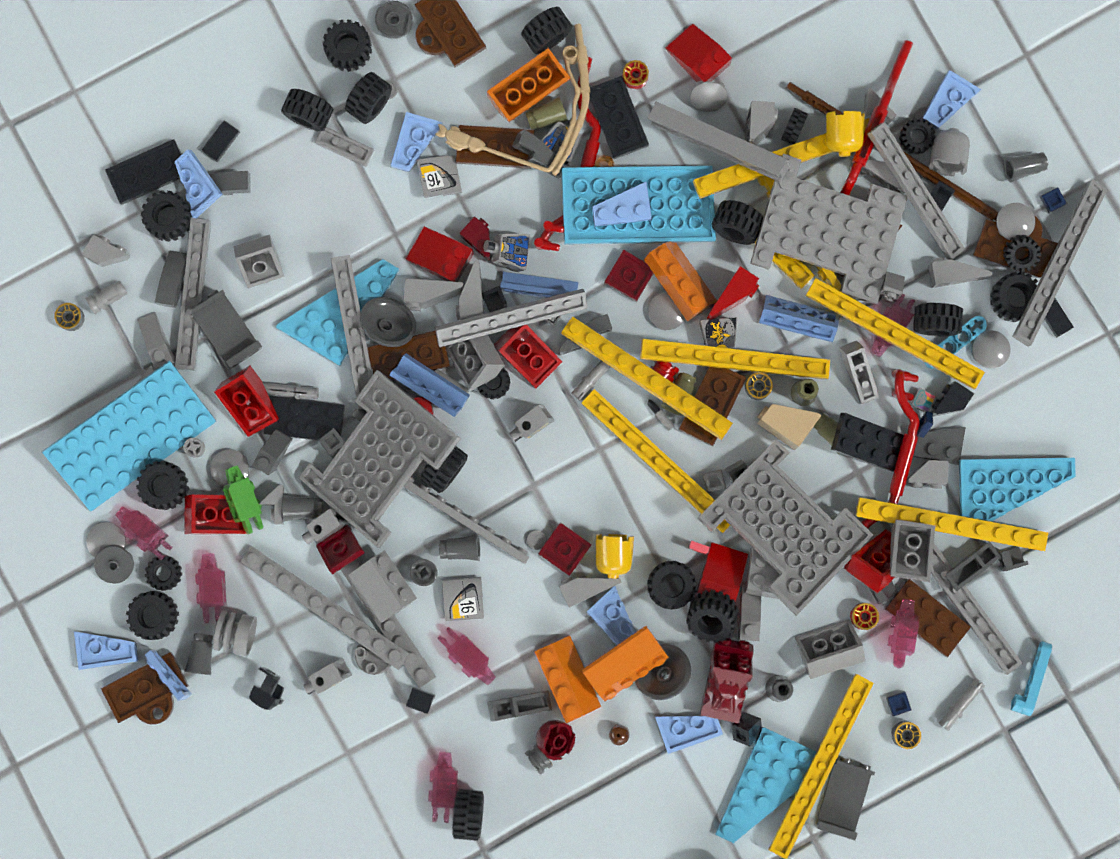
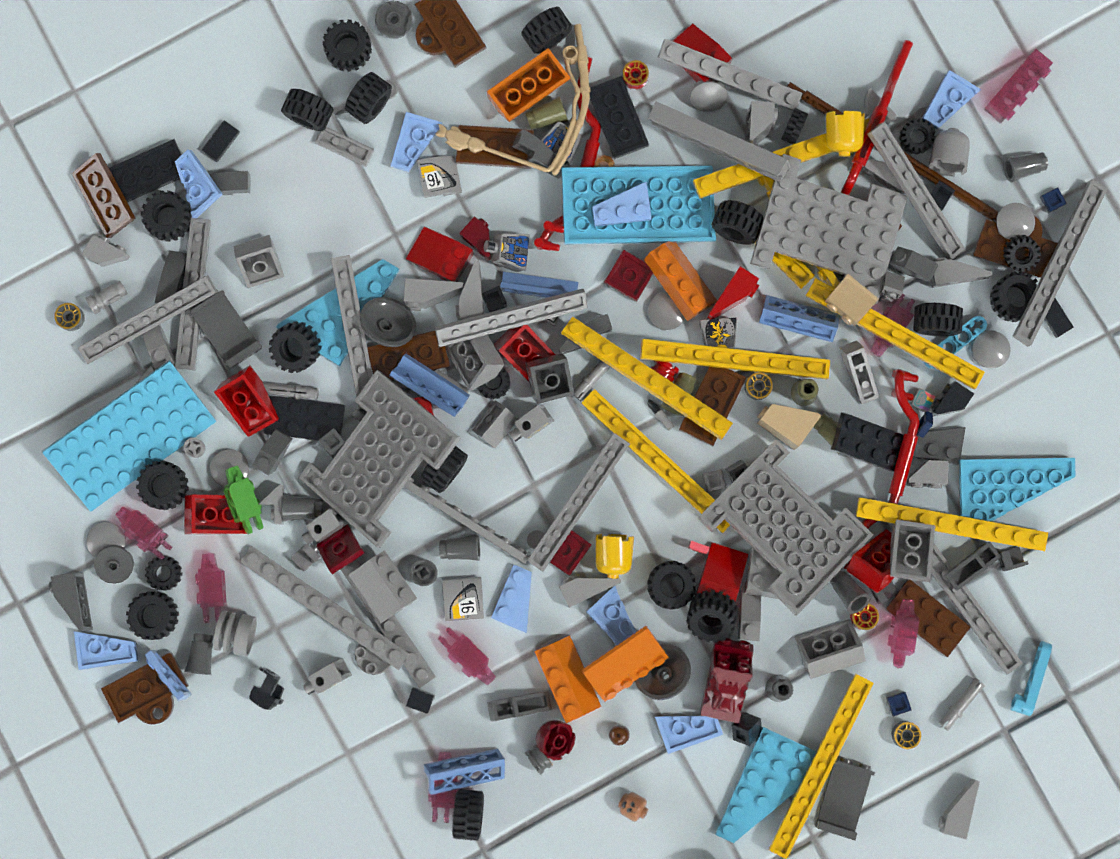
none -> dark grey slope [49,572,93,631]
none -> plate [71,153,136,238]
none -> light grey plate [78,275,218,364]
none -> black tyre [269,321,322,373]
none -> flat silver bracket [291,543,320,571]
none -> medium blue fence [424,749,505,795]
none -> light grey panel [472,401,518,448]
none -> light blue wing [491,565,532,633]
none -> dark grey brick [525,353,574,404]
none -> light grey plate [527,433,630,572]
none -> nougat head [618,792,649,822]
none -> light grey plate [658,39,802,111]
none -> tan slope [825,274,878,326]
none -> dark grey plant [830,570,871,614]
none -> dark grey slope [890,247,938,282]
none -> light grey slope [938,779,980,839]
none -> clear pink brick [984,49,1053,123]

